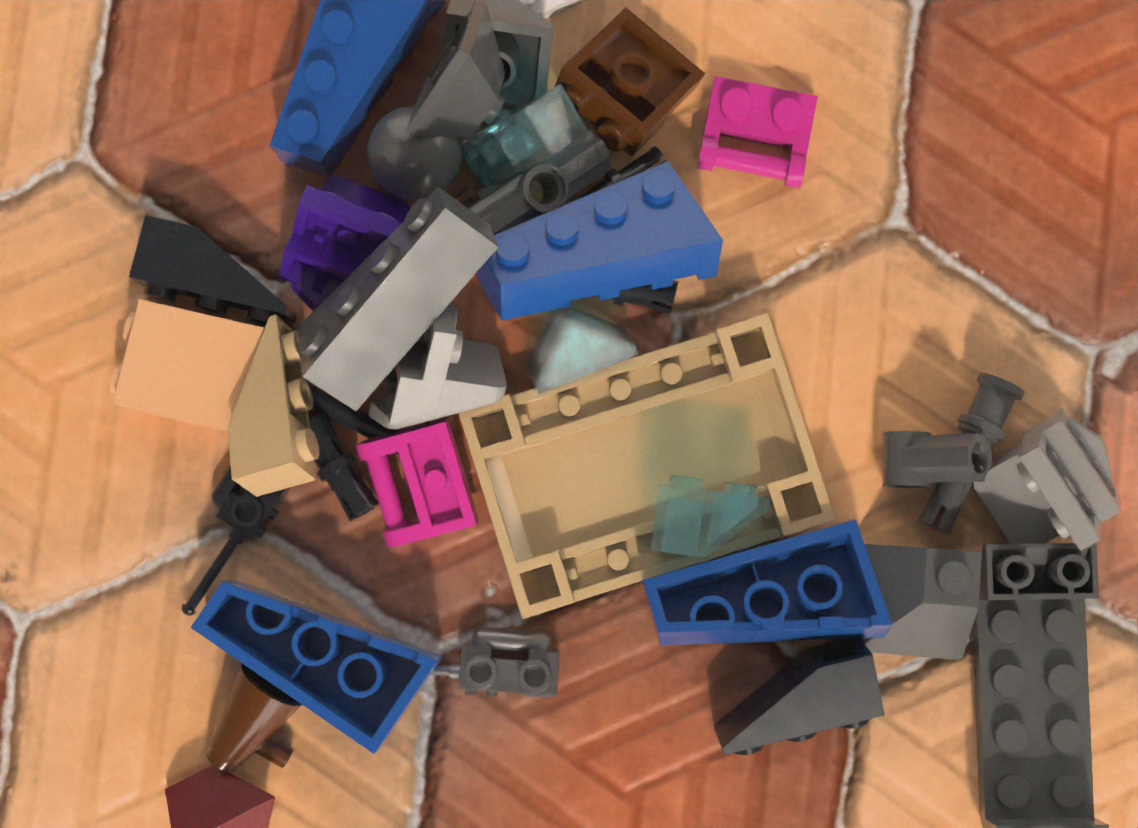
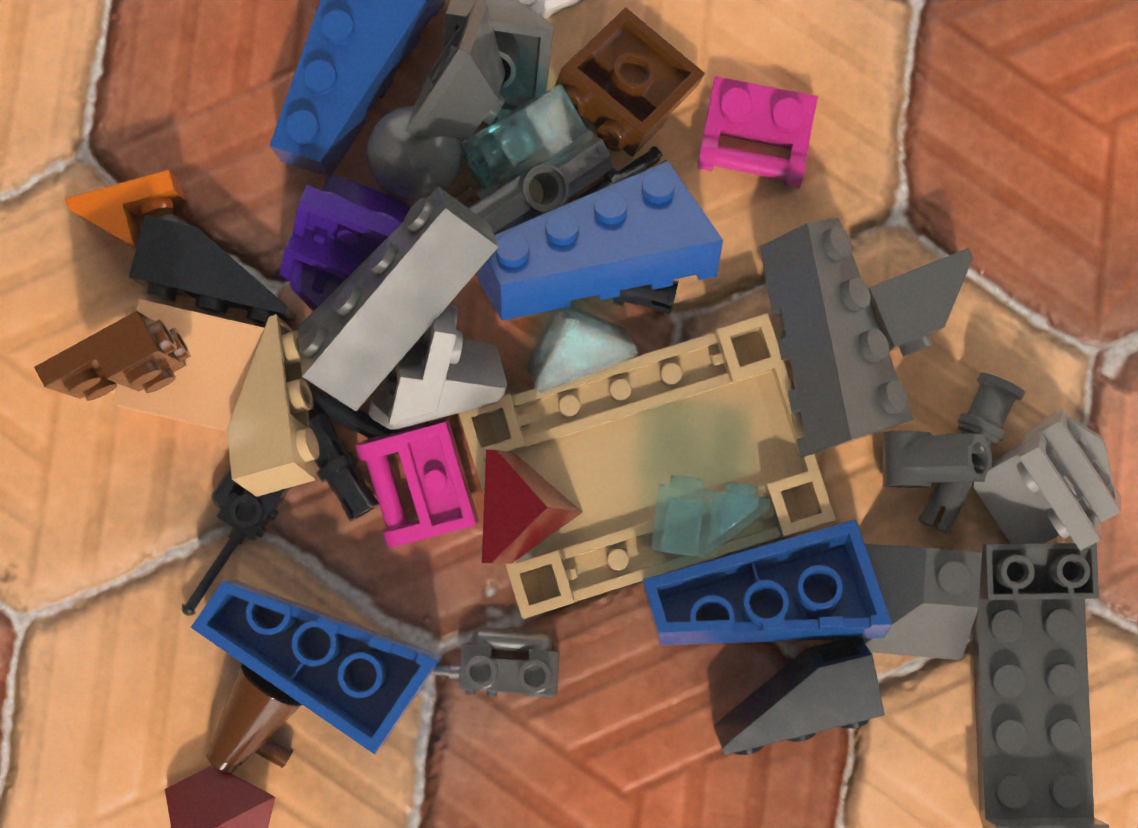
none -> reddish brown plate [34,311,191,401]
none -> orange slope [65,170,187,250]
none -> dark red slope [482,450,582,564]
none -> dark grey wedge [760,218,913,458]
none -> dark grey slope [868,248,973,357]

